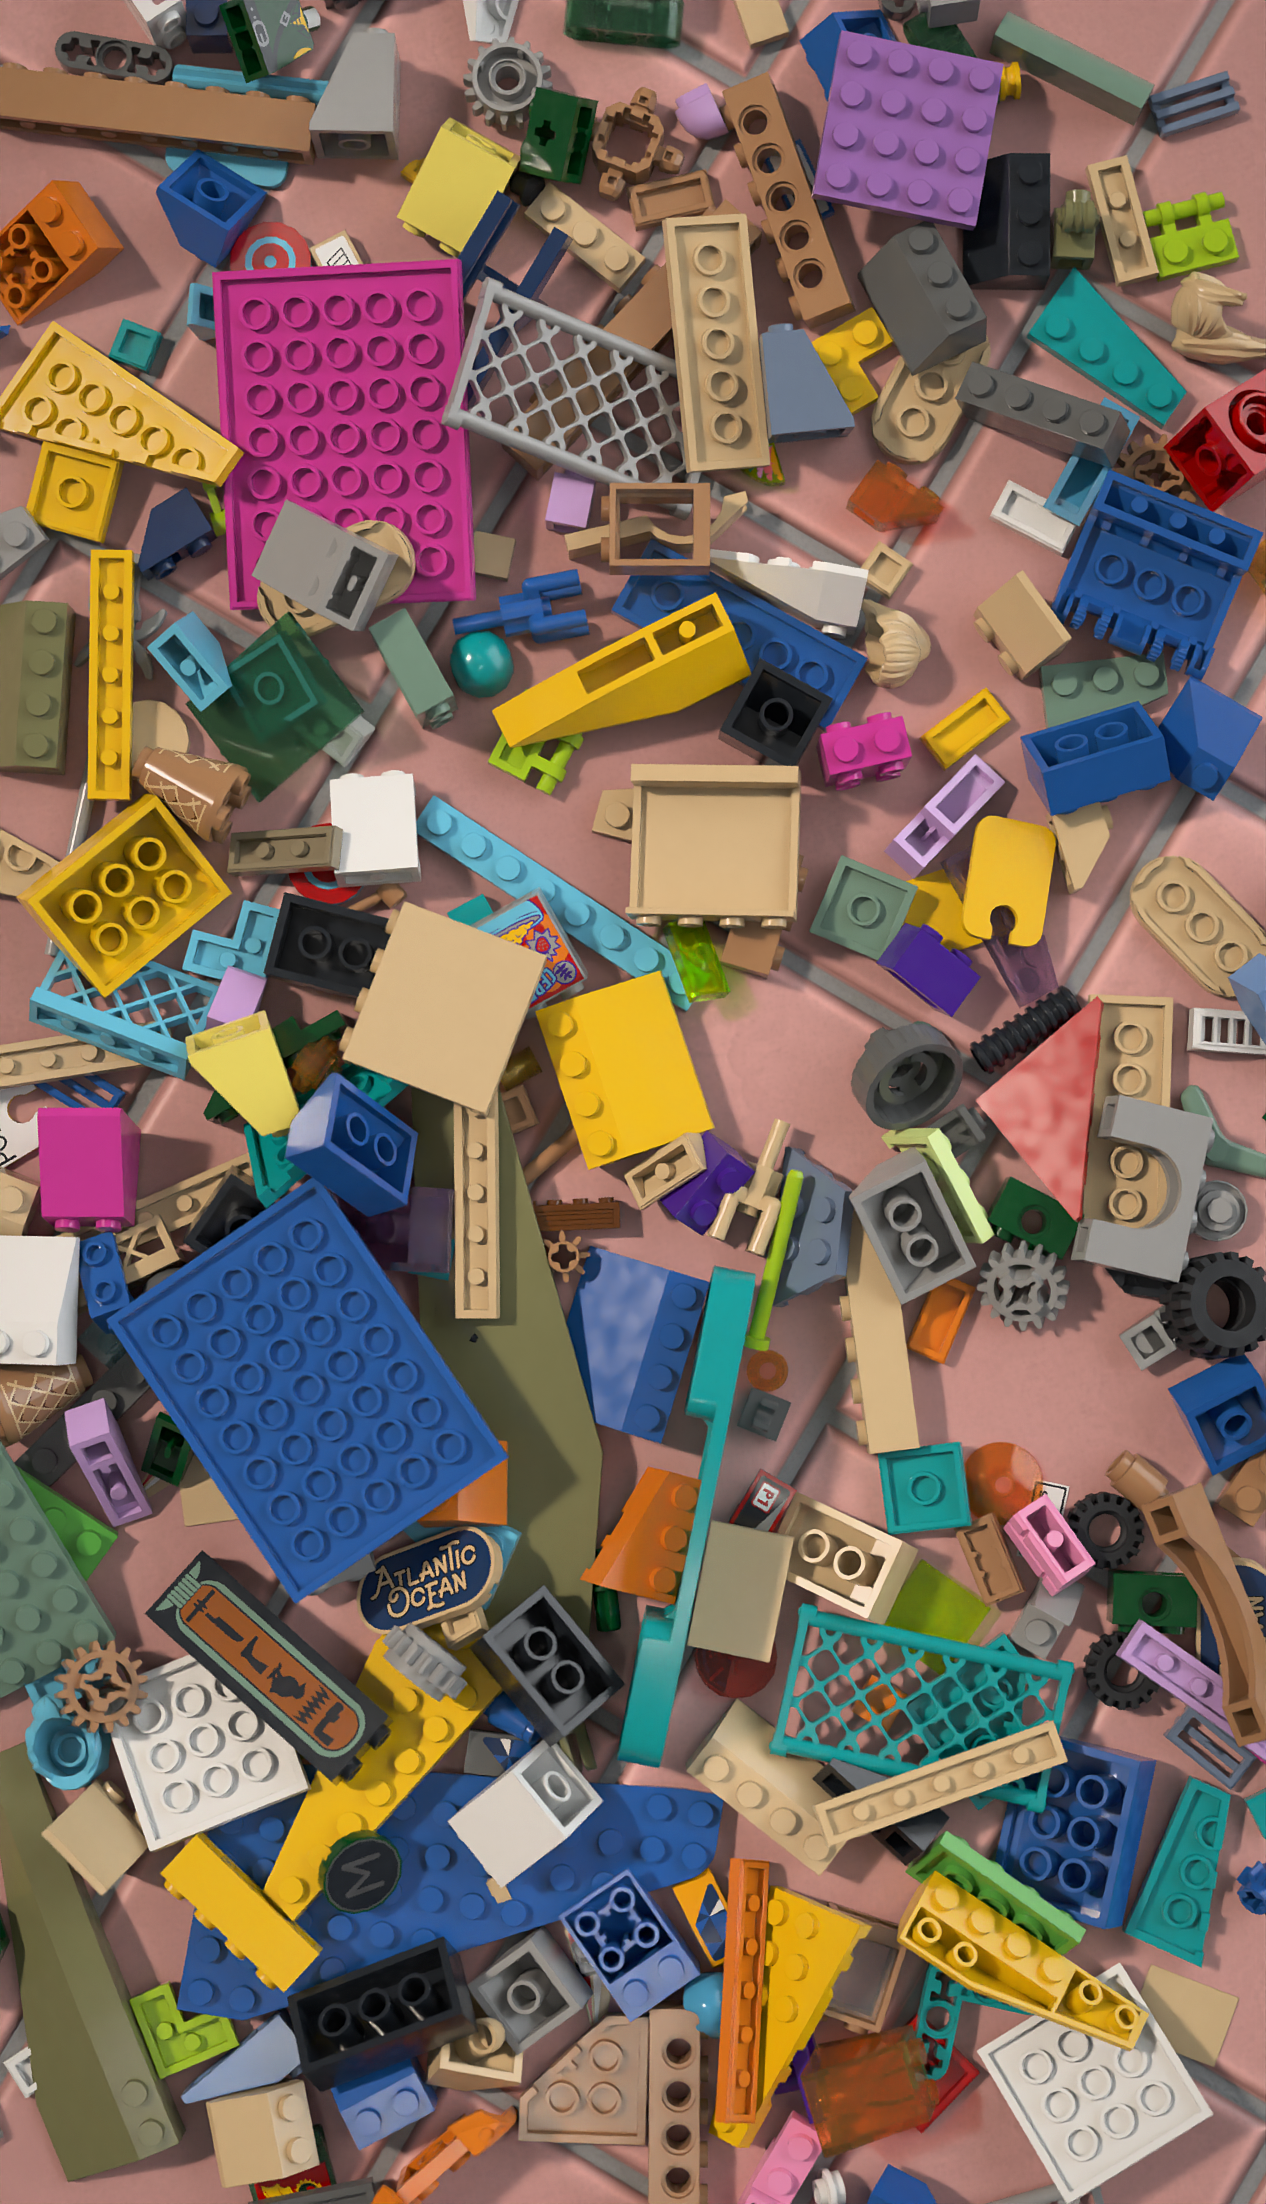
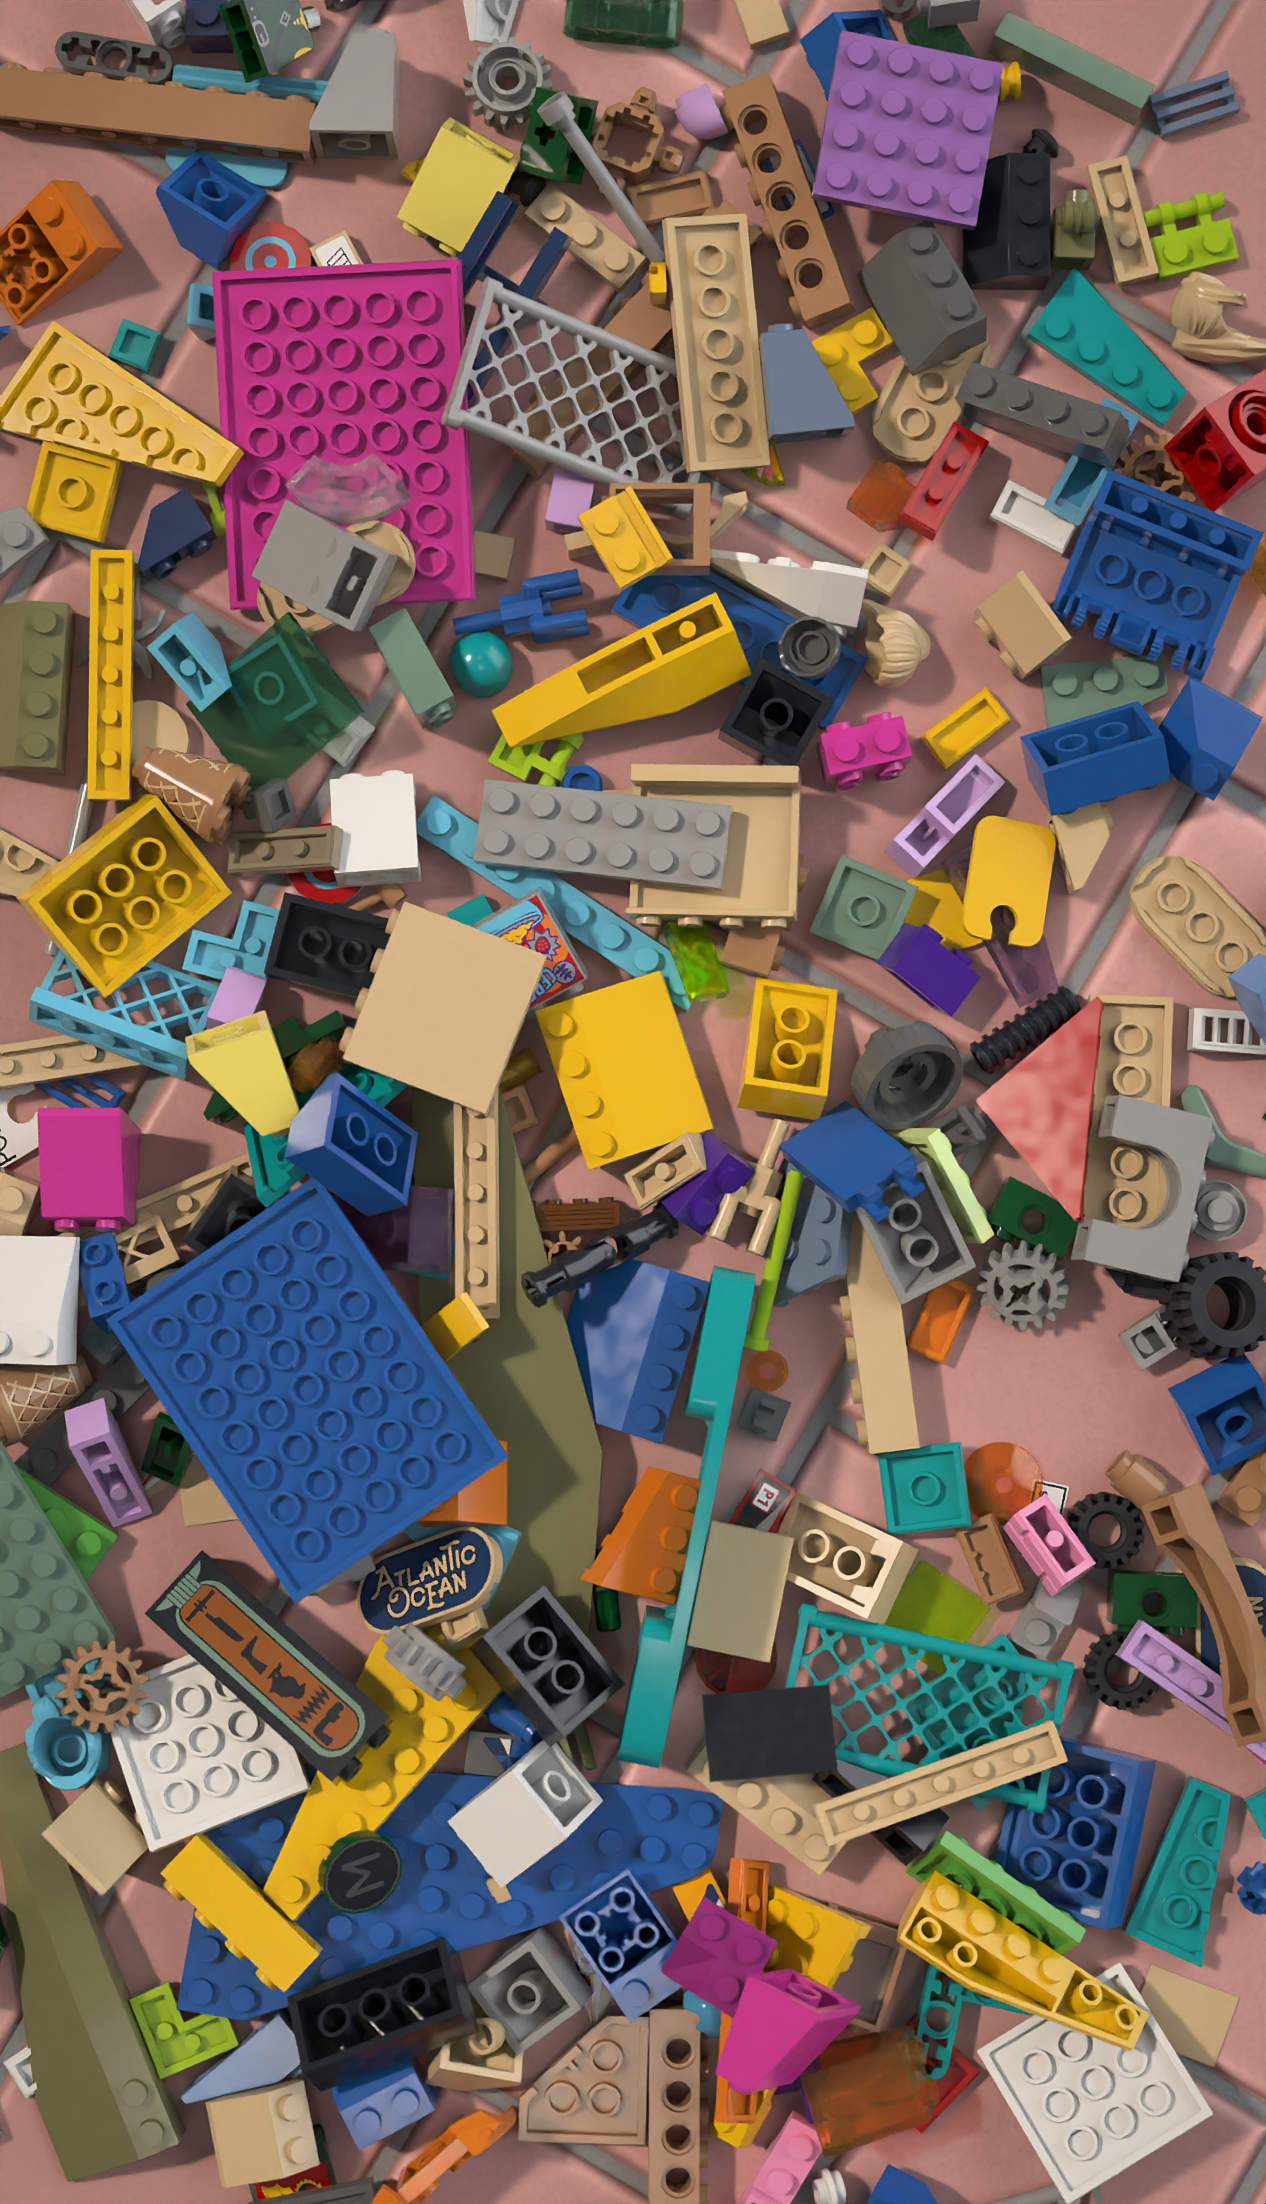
orange tile [851,1673,908,1732] -> none
sand blue tile [1163,1706,1257,1790] -> none
none -> dark grey tile [241,778,297,832]
none -> clear brick [284,453,412,523]
none -> yellow slope [421,1292,489,1362]
none -> light grey plate [474,779,733,891]
none -> black piece [521,1203,679,1308]
none -> light grey piece [537,91,666,262]
none -> blue tile [561,764,603,792]
none -> yellow plate [578,486,673,592]
none -> yellow tile [649,262,667,305]
none -> magenta slope [660,1897,778,2019]
none -> black tile [702,1685,838,1783]
none -> dark pink slope [715,1968,861,2095]
none -> yellow slope [737,977,838,1120]
none -> dark grey hair [778,617,841,680]
none -> blue tile [779,1100,925,1223]
none -> red tile [896,421,990,541]
none -> black piece [1023,128,1059,158]

